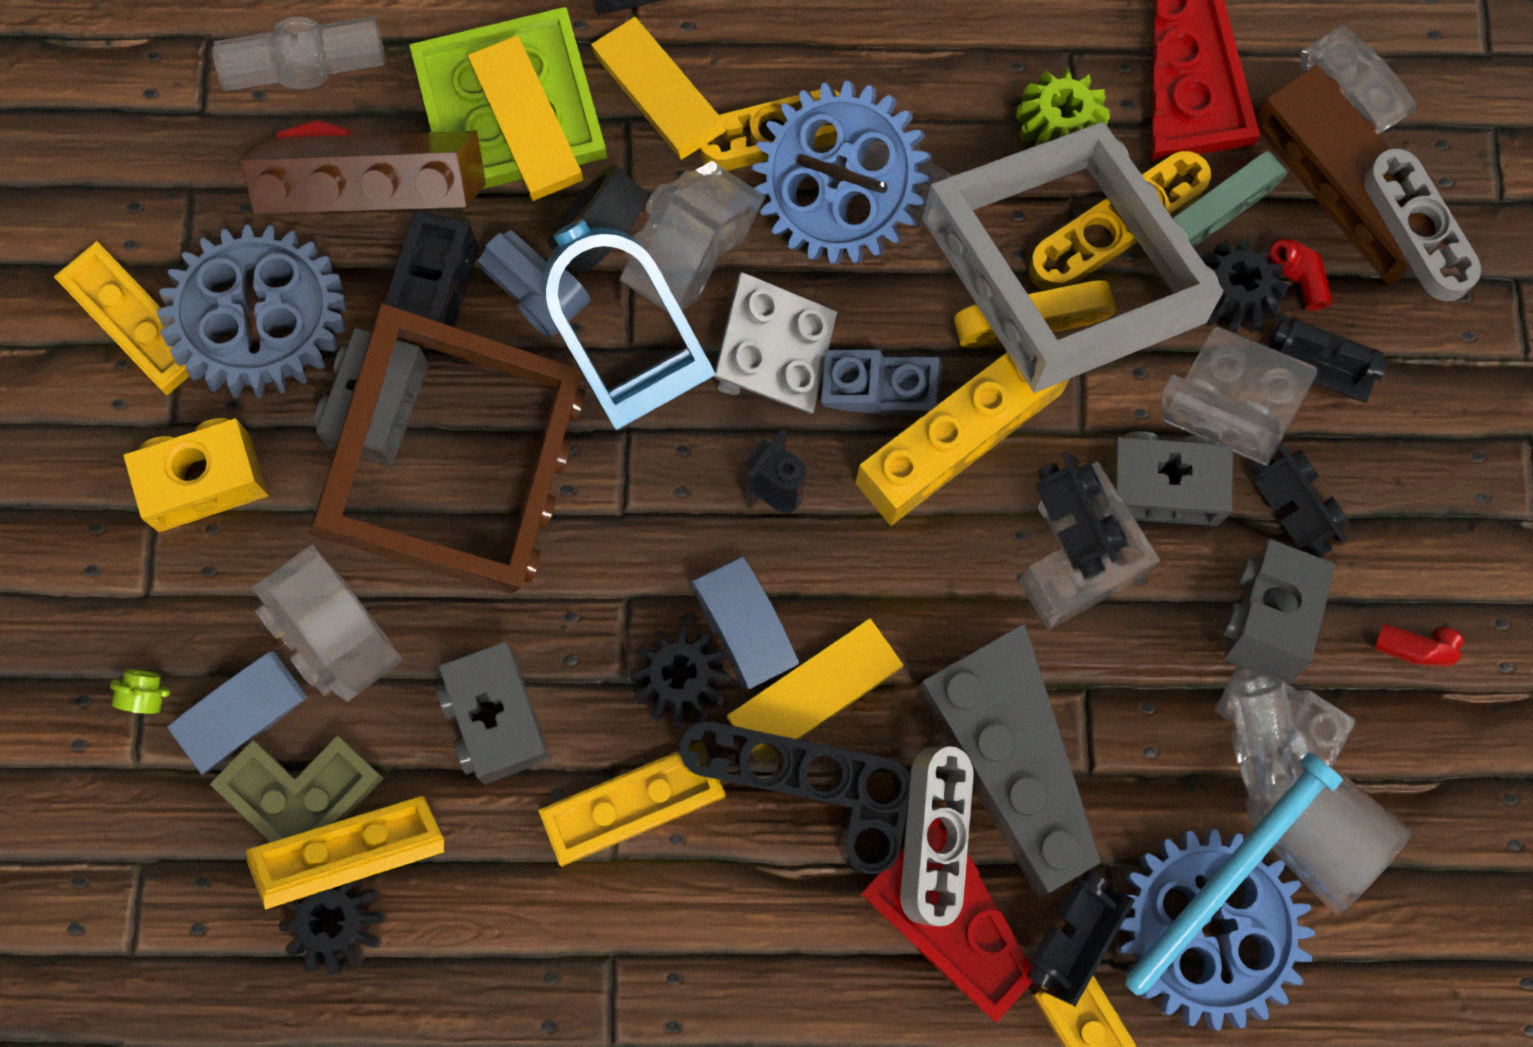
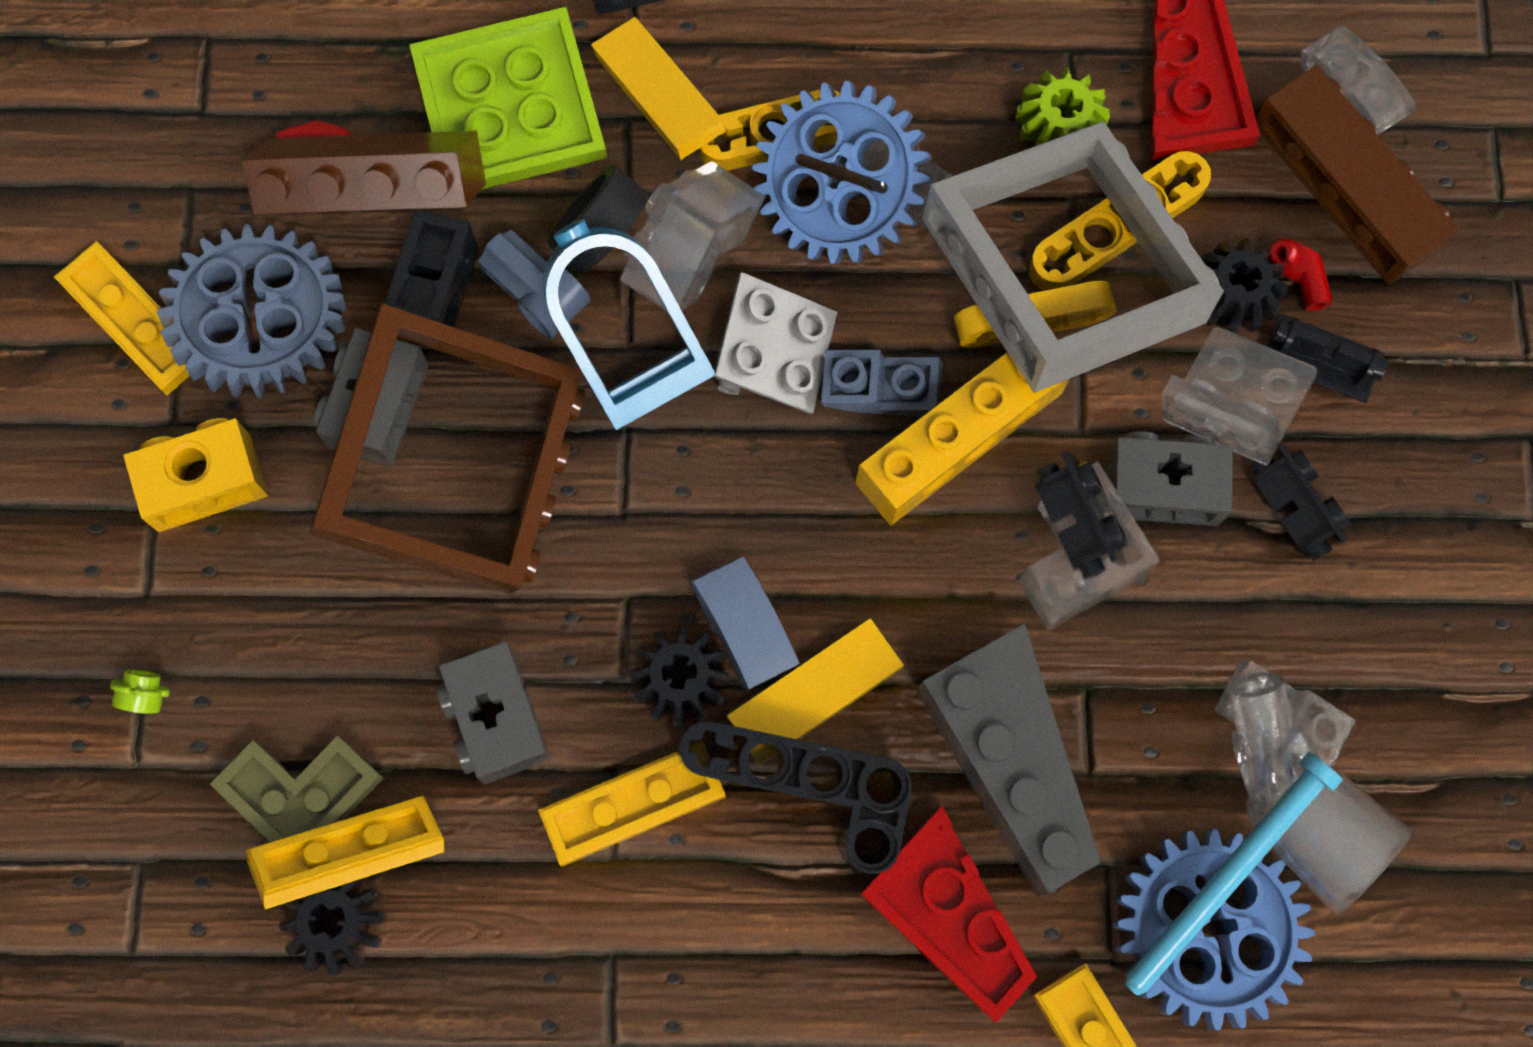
sand blue slope [167,651,308,775] -> none
clear piece [212,16,386,91] -> none
clear brick [252,544,404,702] -> none
yellow tile [468,35,583,201] -> none
black hinge [744,429,806,513] -> none
light grey beam [900,746,974,926] -> none
black hinge [1026,871,1135,1007] -> none
sand green beam [1173,151,1288,248] -> none
dark grey brick [1222,539,1336,686] -> none
light grey beam [1364,149,1481,301] -> none
red arm [1375,623,1464,667] -> none

